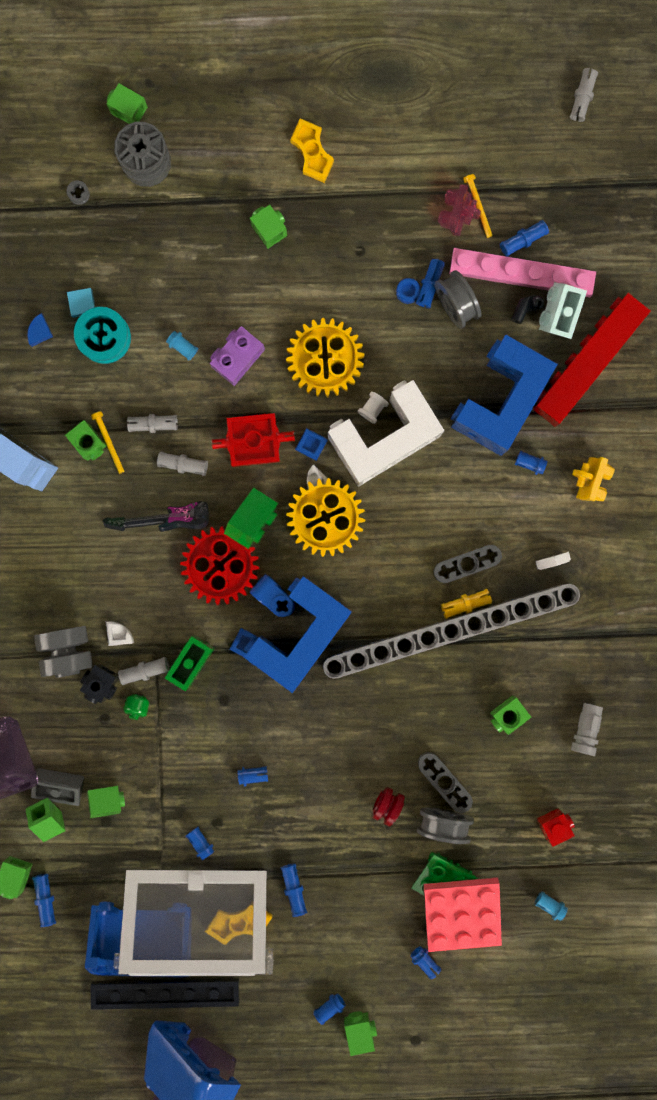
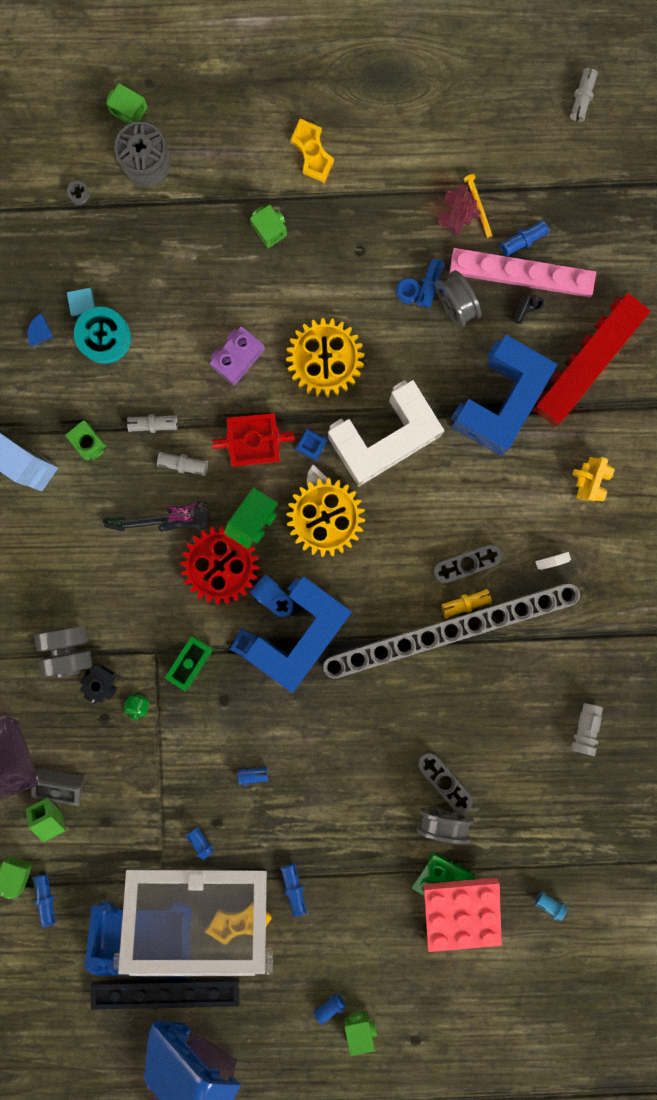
bright green brick [87,786,125,818] -> none
yellow piece [91,411,125,474] -> none
white tile [106,622,134,646] -> none
light grey pin [118,657,170,685] -> none
dark azure pin [166,331,198,360] -> none
white bush [358,391,389,424] -> none
dark red wheel [372,787,405,827] -> none
blue pin [410,946,441,979] -> none
bright green brick [490,695,531,735] -> none
blue pin [515,450,548,475] -> none
red brick [536,808,575,847] -> none
light aqua brick [539,282,587,339] -> none

